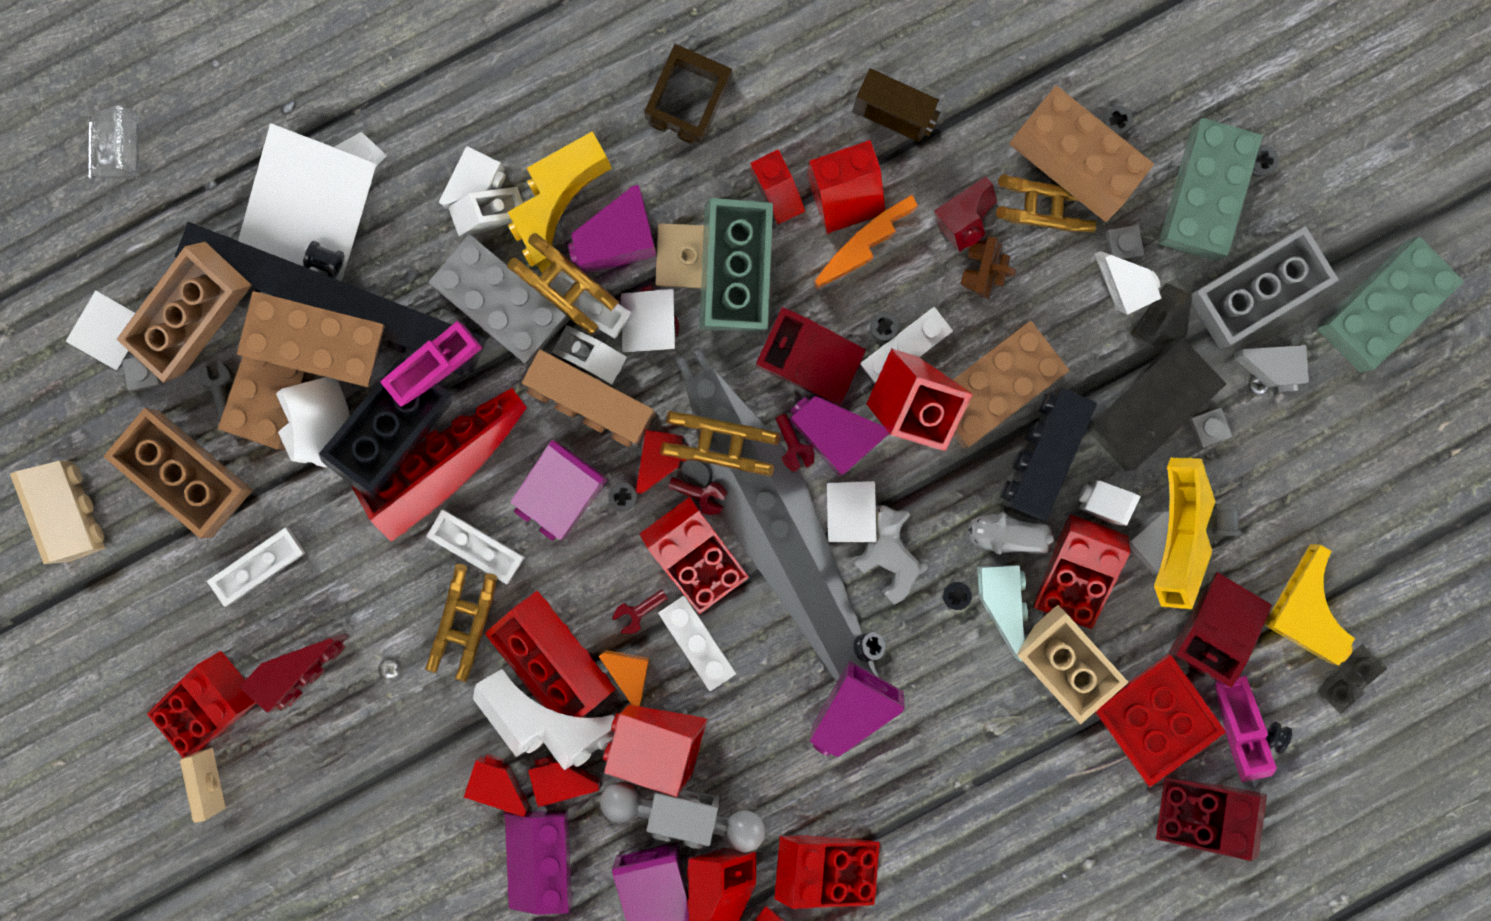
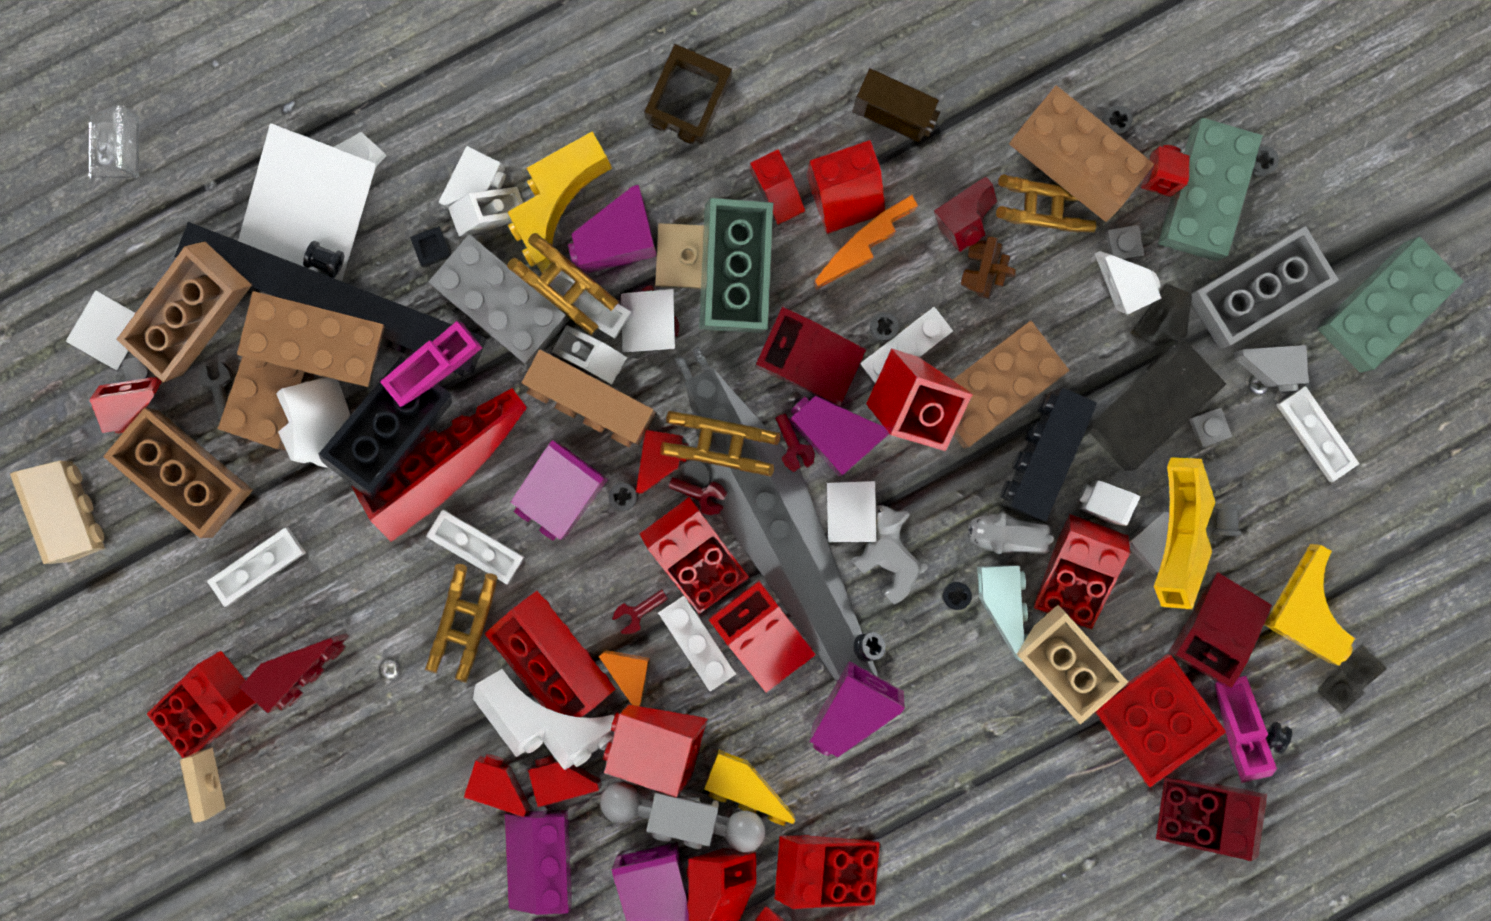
none -> slope [90,377,162,434]
none -> black plate [410,226,451,268]
none -> yellow slope [704,749,795,825]
none -> red slope [709,580,816,693]
none -> red slope [1141,145,1190,197]
none -> white plate [1276,386,1359,482]

